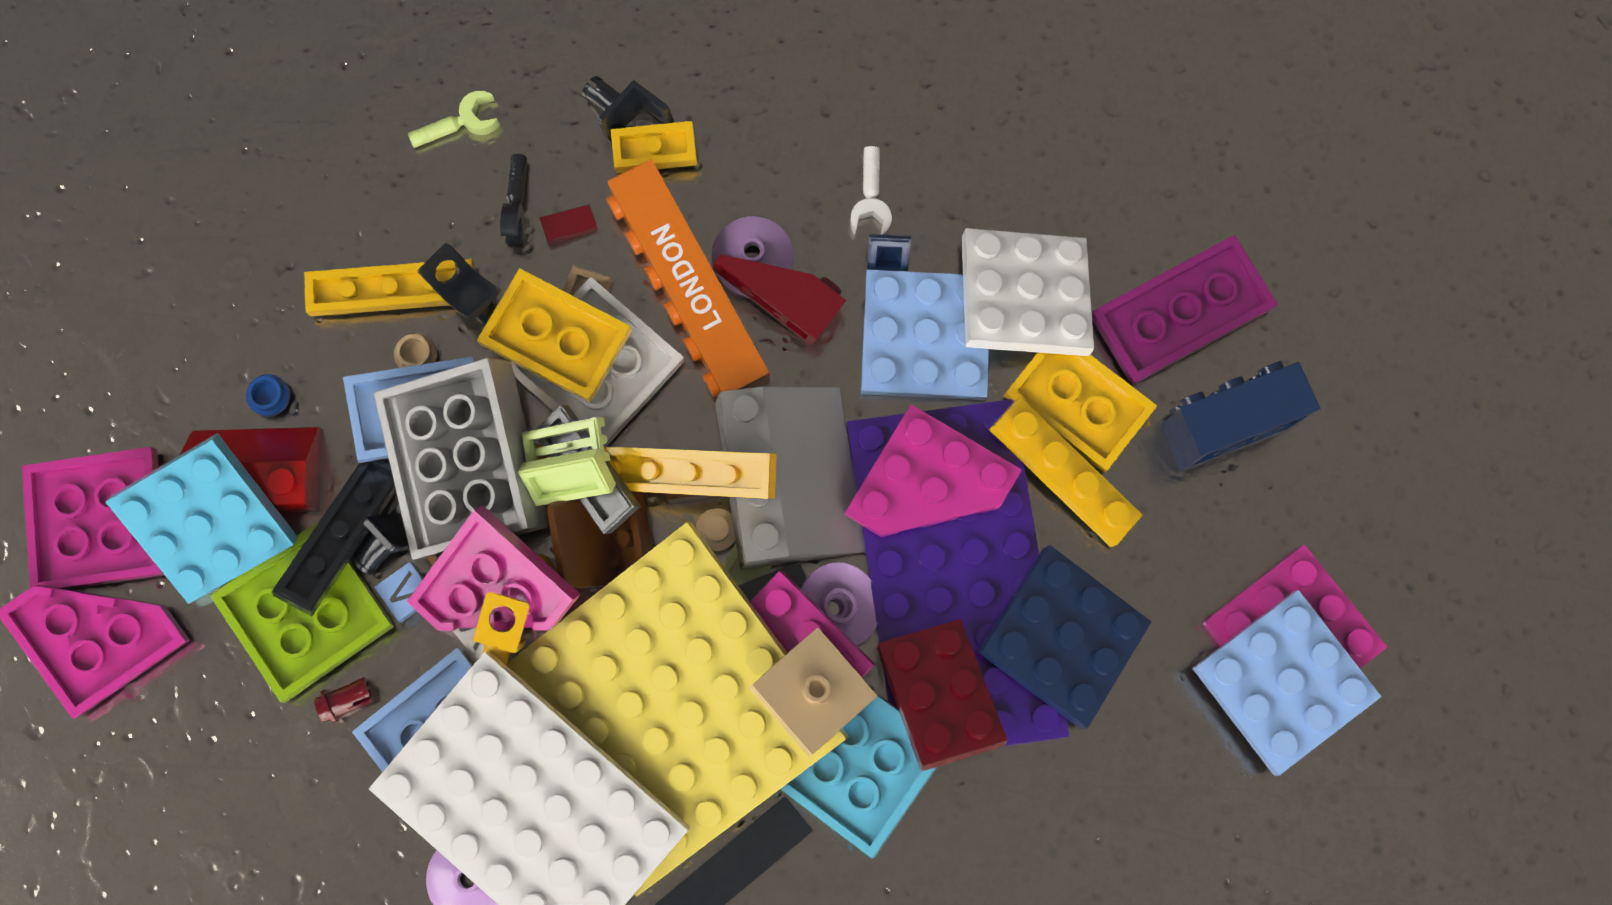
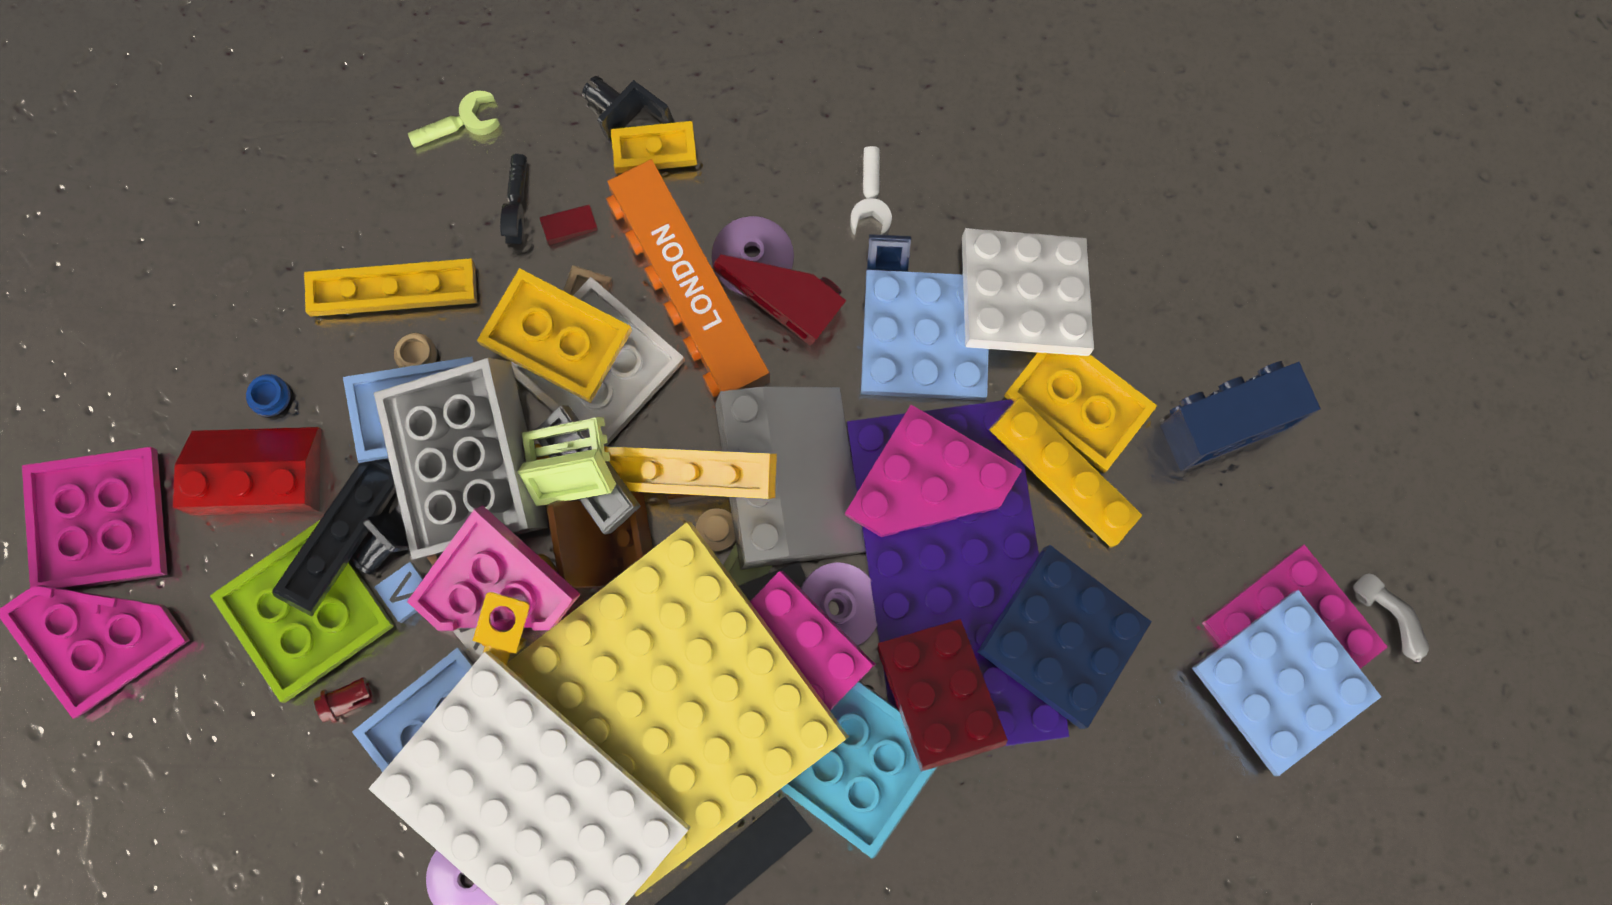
medium azure plate [106,433,298,604] -> none
black bracket [418,243,500,327] -> none
tan plate [749,628,878,757] -> none
magenta plate [1092,234,1278,386] -> none
none -> light grey piece [1353,573,1429,662]

